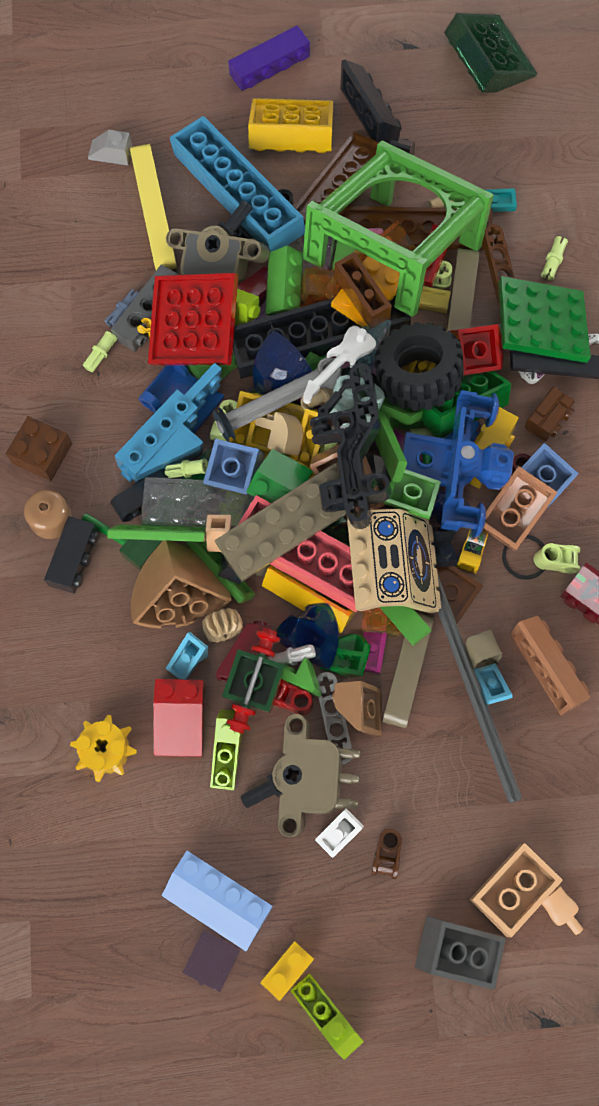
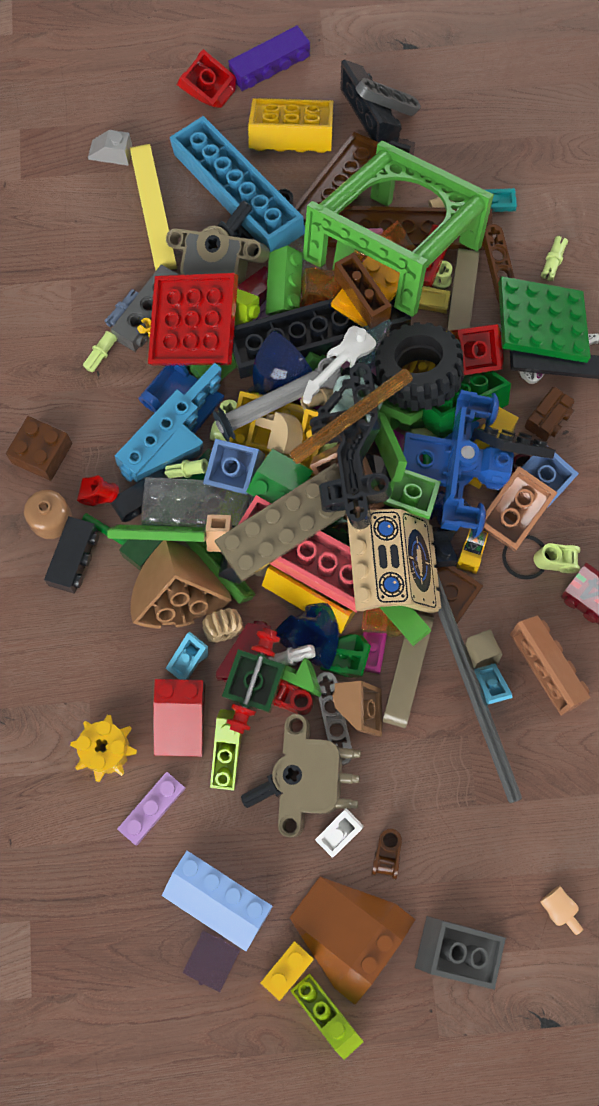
piece [325,236,337,276] -> none
clear green slope [444,13,538,93] -> none
light nougat brick [469,843,563,937] -> none
none -> red piece [77,475,119,506]
none -> lavender plate [117,772,186,846]
none -> red slope [177,49,236,108]
none -> clear orange axle [289,369,413,464]
none -> dark orange wedge [290,877,416,1005]
none -> dark grey beam [356,78,421,116]
none -> black plate [472,426,556,459]

